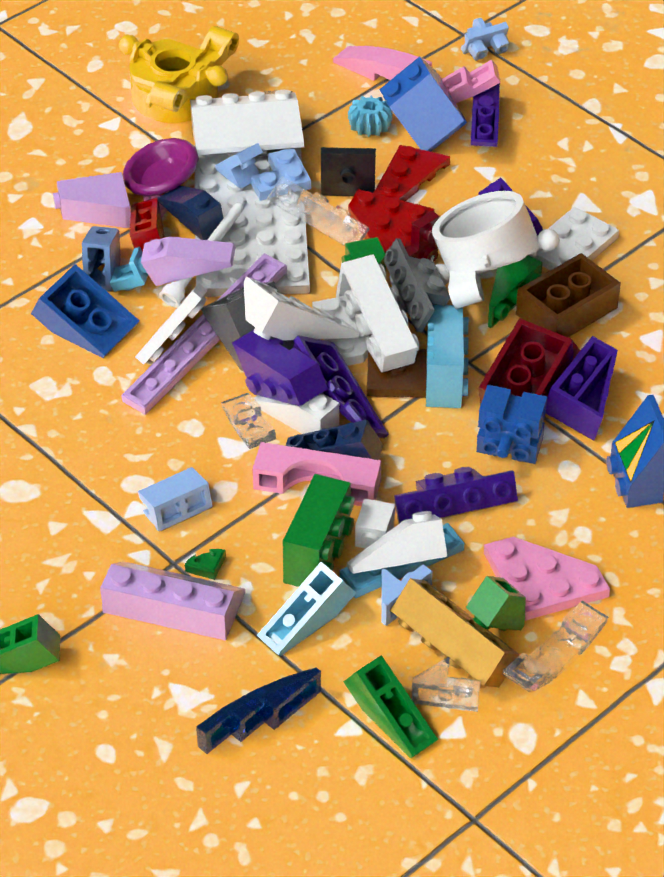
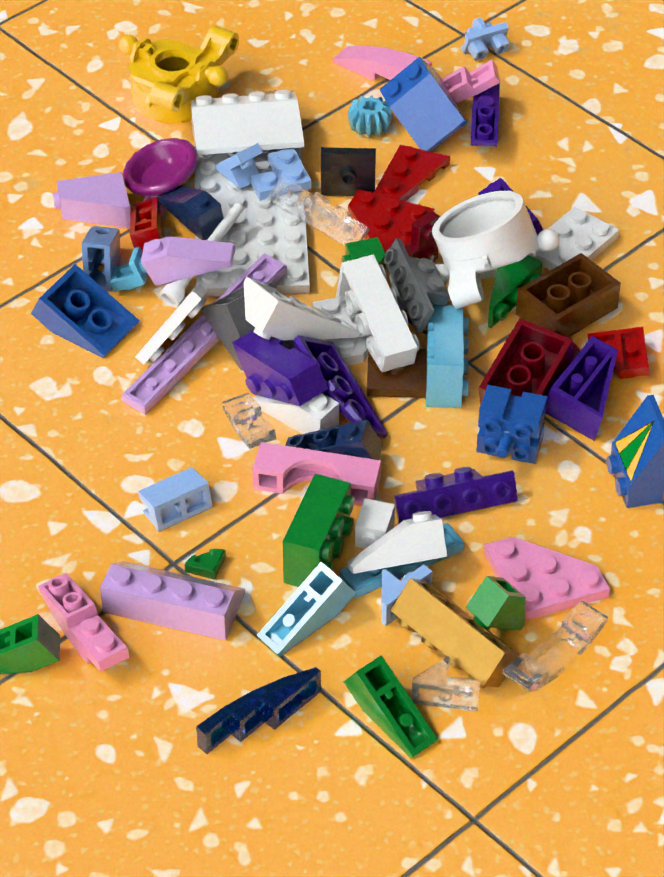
none -> bright pink slope [38,573,130,672]
none -> red wing [587,326,650,379]

